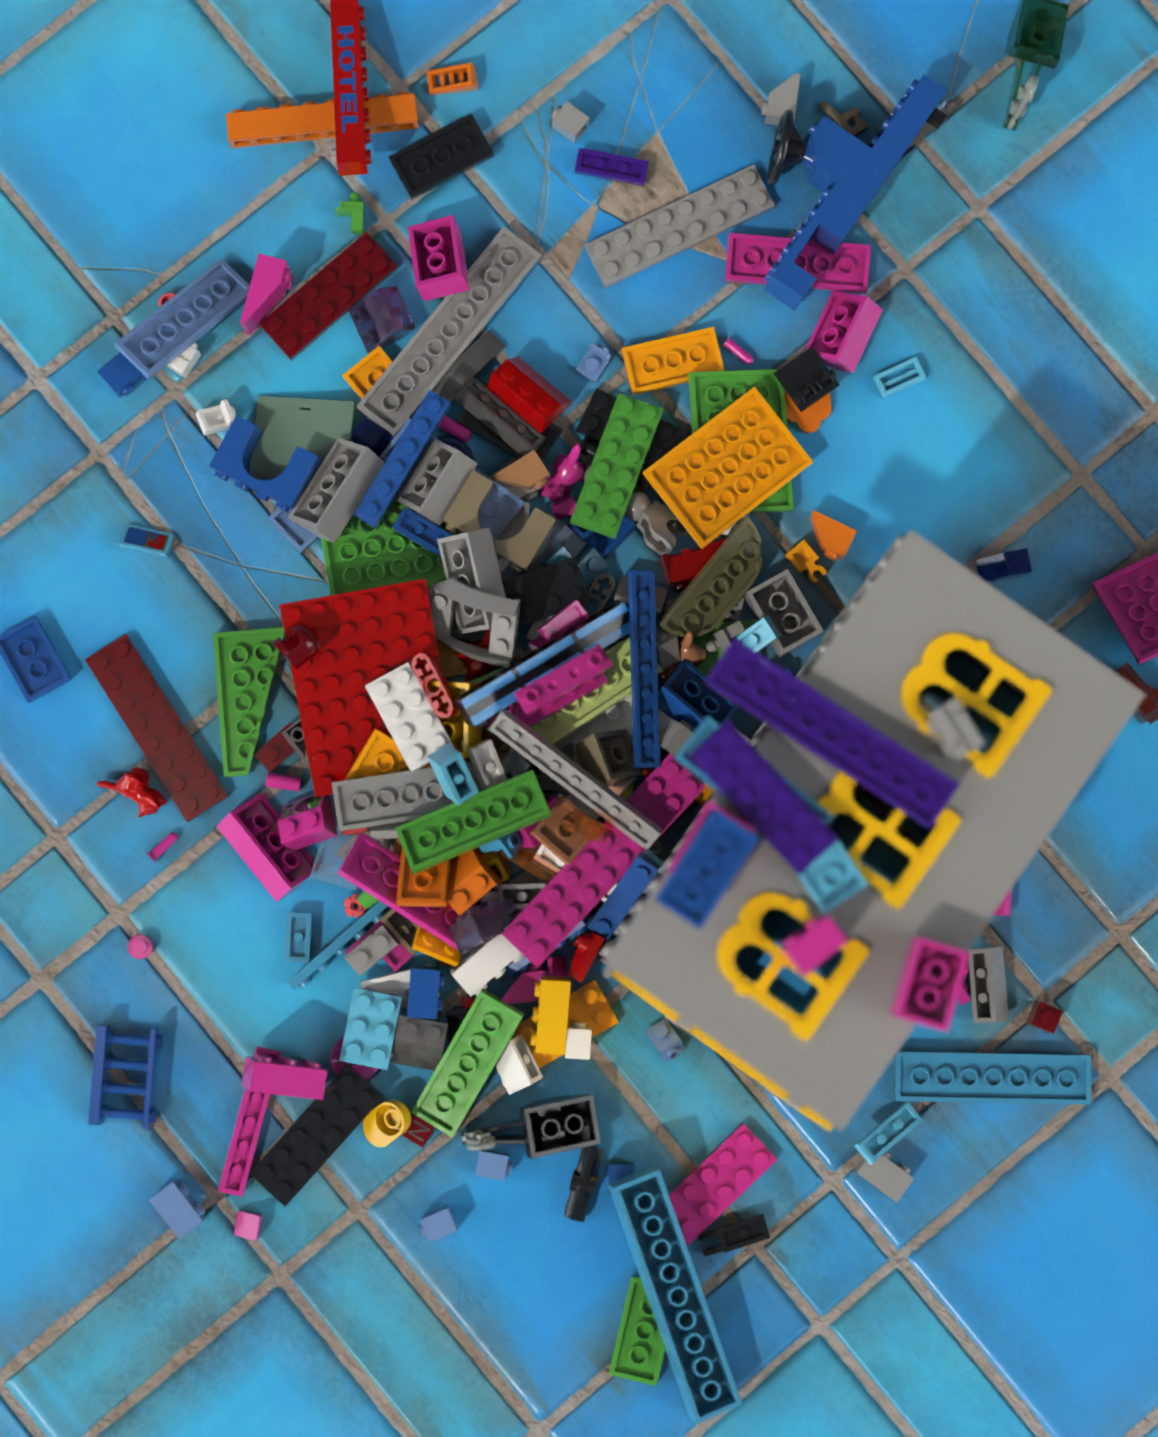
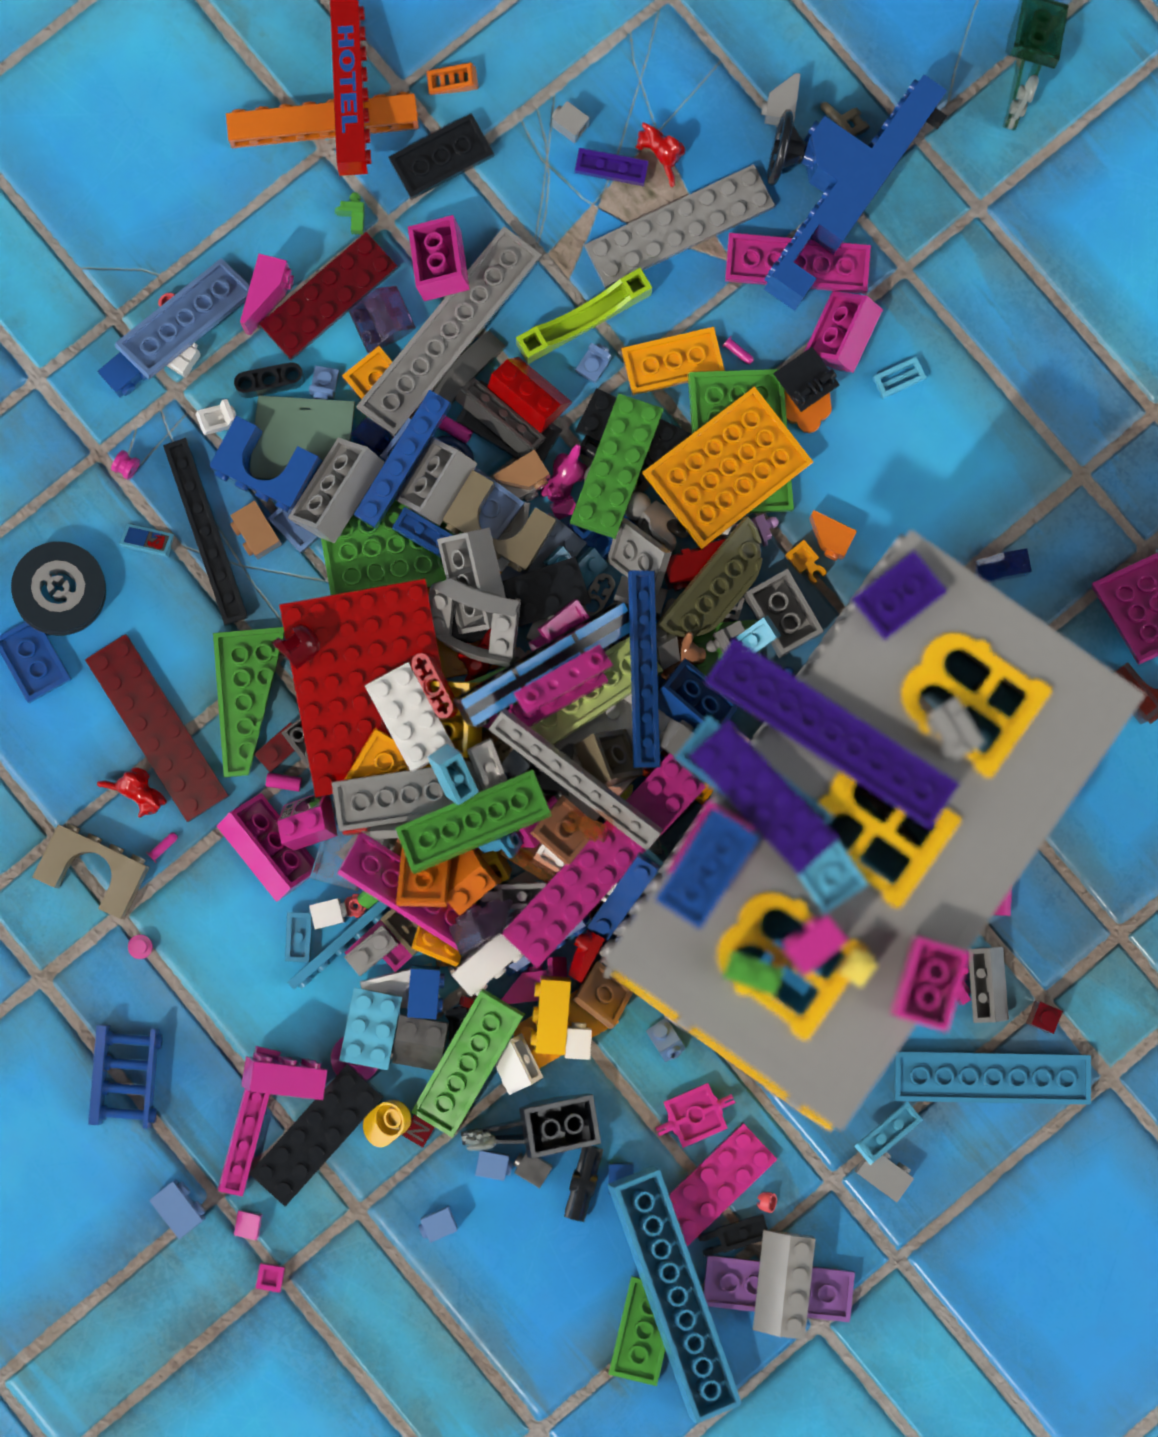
none -> black wheel [11,542,106,636]
none -> dark tan arch [32,823,150,920]
none -> dark pink wheel [111,450,140,480]
none -> black plate [163,438,248,626]
none -> medium nougat brick [230,501,282,560]
none -> black beam [234,362,305,398]
none -> dark pink plate [255,1263,285,1293]
none -> medium blue bracket [309,366,339,400]
none -> white brick [309,898,348,929]
none -> flat silver brick [513,1152,552,1189]
none -> lime arch [516,268,652,364]
none -> medium nougat plate [573,960,633,1029]
none -> light grey plate [607,518,672,595]
none -> red animal [636,122,685,187]
none -> dark pink plate [655,1082,736,1148]
none -> medium lavender plate [703,1255,855,1322]
none -> bright green brick [722,952,784,996]
none -> lavender piece [736,514,779,547]
none -> light grey slope [753,1230,815,1340]
none -> coral hinge [757,1192,777,1213]
none -> light yellow brick [836,948,878,988]
none -> dark purple plate [851,550,948,641]

